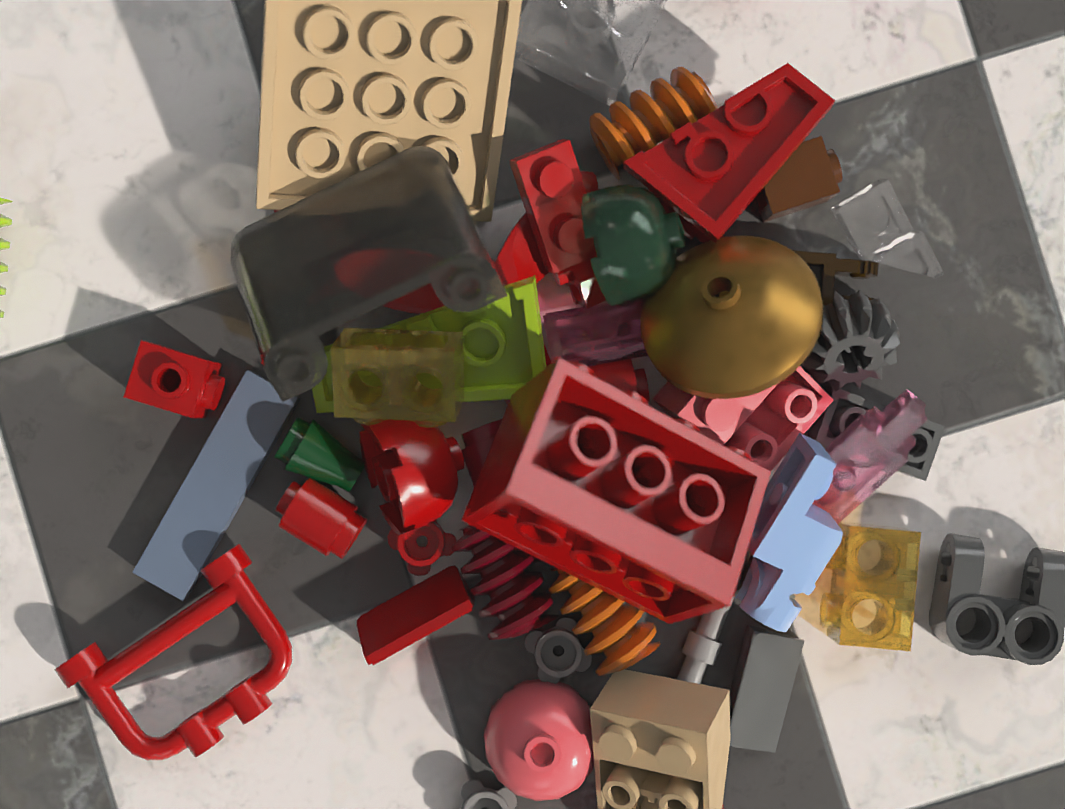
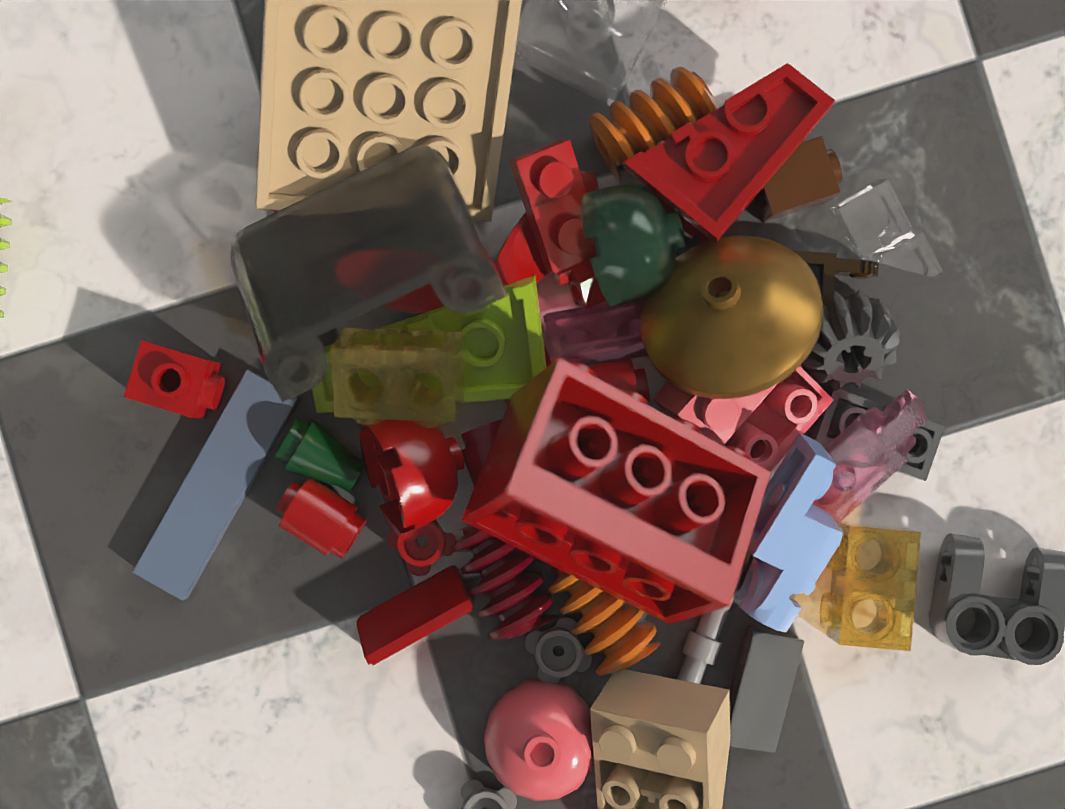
red bar [54,543,292,760] -> none

